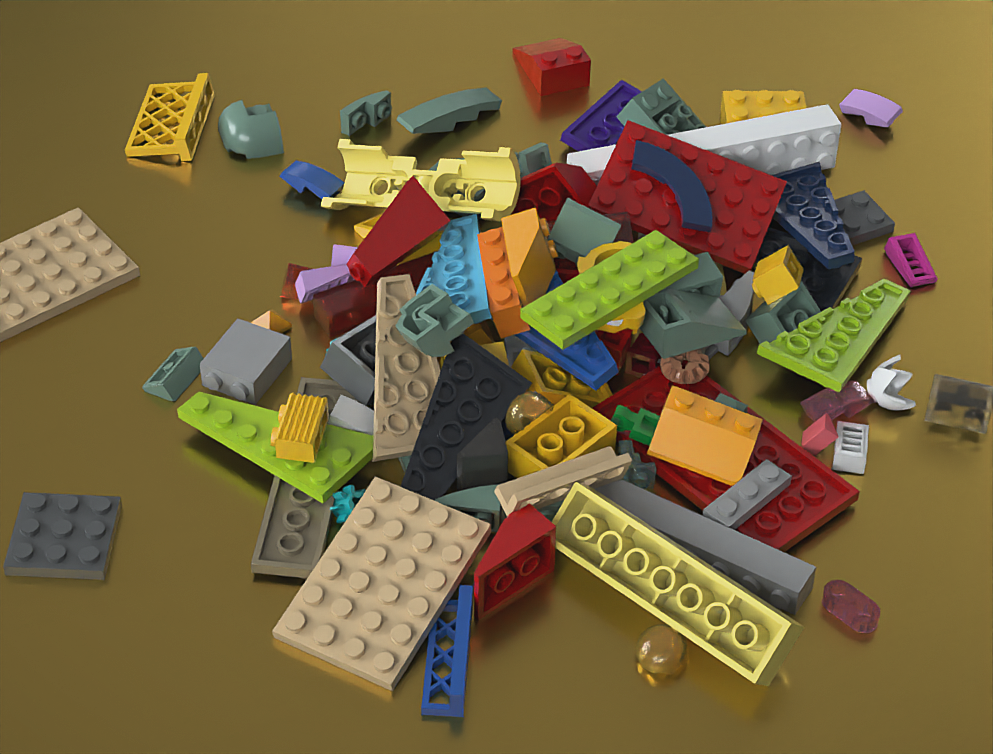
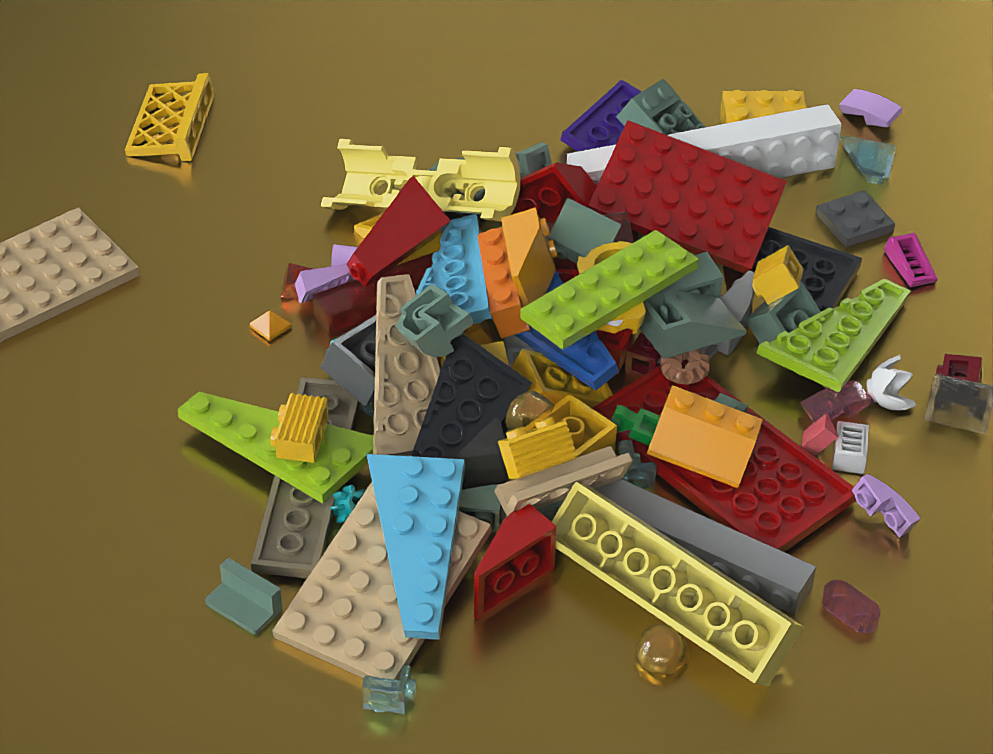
dark grey plate [3,492,122,580] -> none
sand green slope [142,347,204,401] -> none
light grey brick [200,318,292,405] -> none
sand green brick [218,100,284,159] -> none
blue slope [279,160,345,199] -> none
white slope [328,395,374,435] -> none
sand green slope [340,90,392,136] -> none
sand green slope [397,87,502,134] -> none
blue fence [421,585,473,717] -> none
red slope [513,38,591,96] -> none
dark blue tile [631,140,713,233] -> none
light grey plate [703,459,792,530] -> none
dark blue wing [772,162,854,269] -> none
none -> sand green panel [205,557,282,635]
none -> clear light blue bracket [362,665,416,714]
none -> medium azure wing [366,454,465,640]
none -> yellow brick [498,417,577,479]
none -> clear light blue slope [840,135,897,184]
none -> lavender slope [852,474,921,538]
none -> dark red brick [936,354,983,399]

